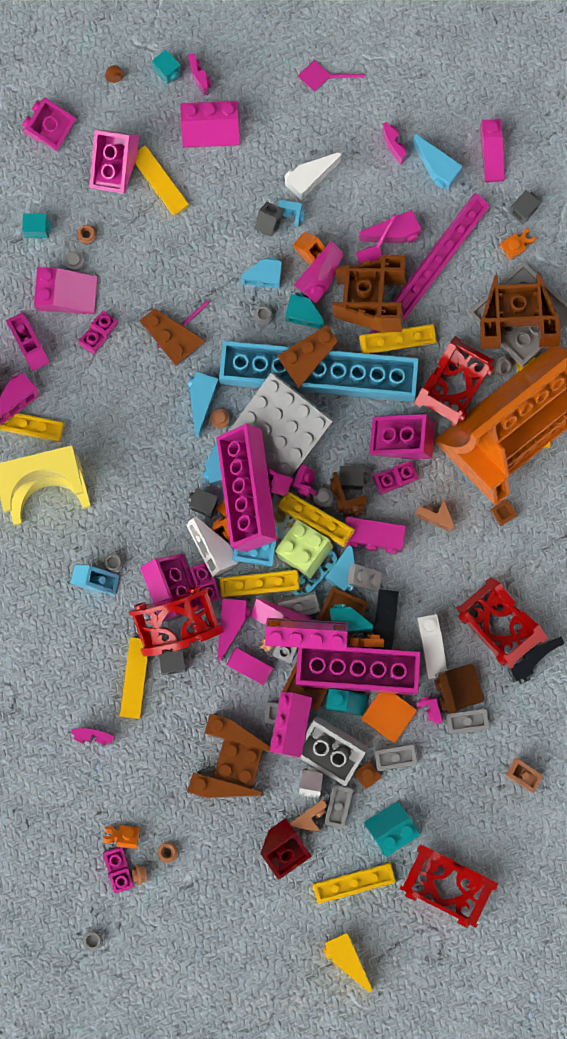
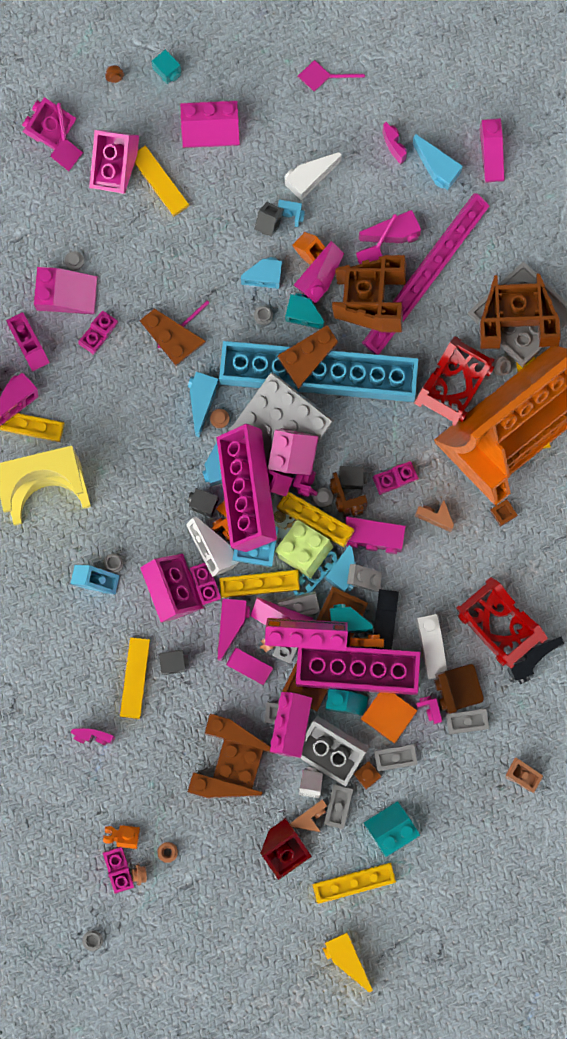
teal brick [22,213,51,238] -> none
nougat plate [77,225,96,244] -> none
red fence [129,586,223,657] -> none
dark pink slope [188,53,212,96] -> none
yellow tile [359,324,437,354] -> none
dark pink slope [369,414,436,460] -> none
red fence [400,844,499,928] -> none
orange plate [499,228,536,261] -> none
dark grey brick [509,190,540,225] -> none
none -> dark pink piece [50,103,83,171]
none -> dark pink slope [268,428,319,475]

